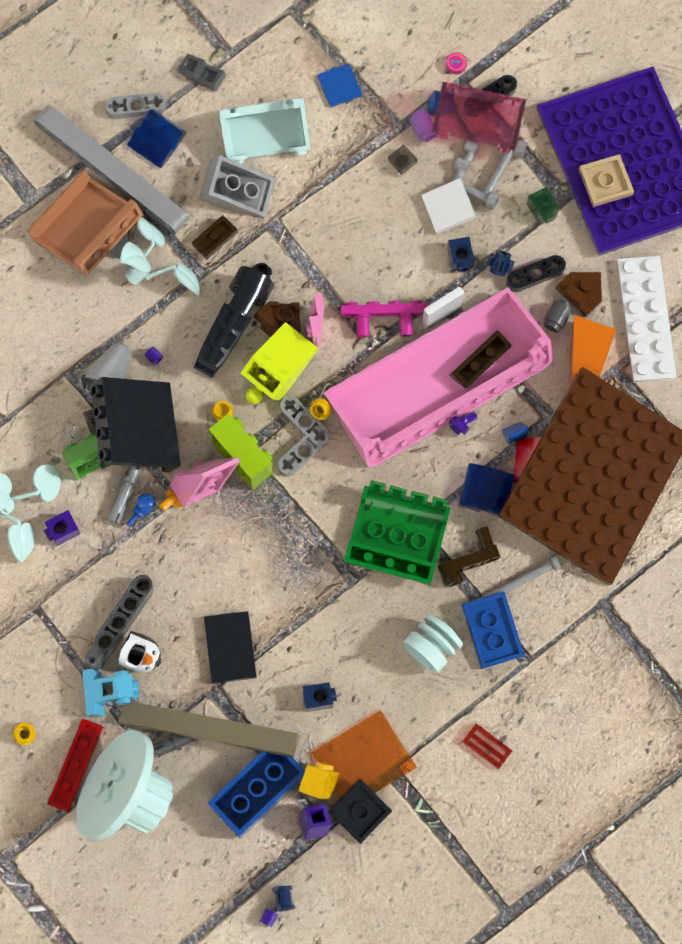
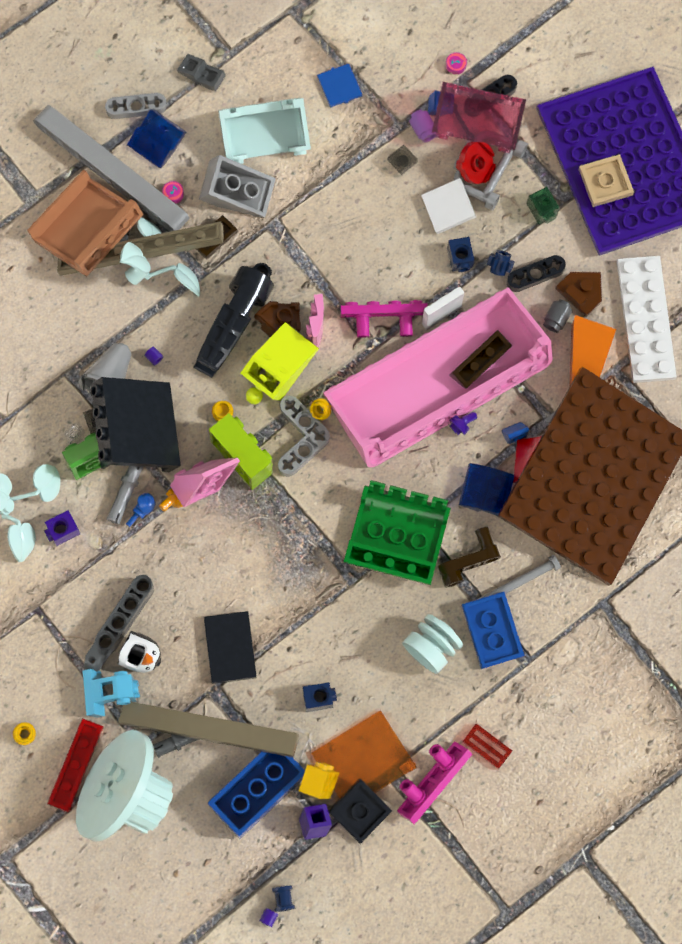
none -> dark tan tile [57,221,223,276]
none -> dark pink tile [162,181,184,204]
none -> dark pink plate [397,741,473,825]
none -> red plate [456,142,496,184]

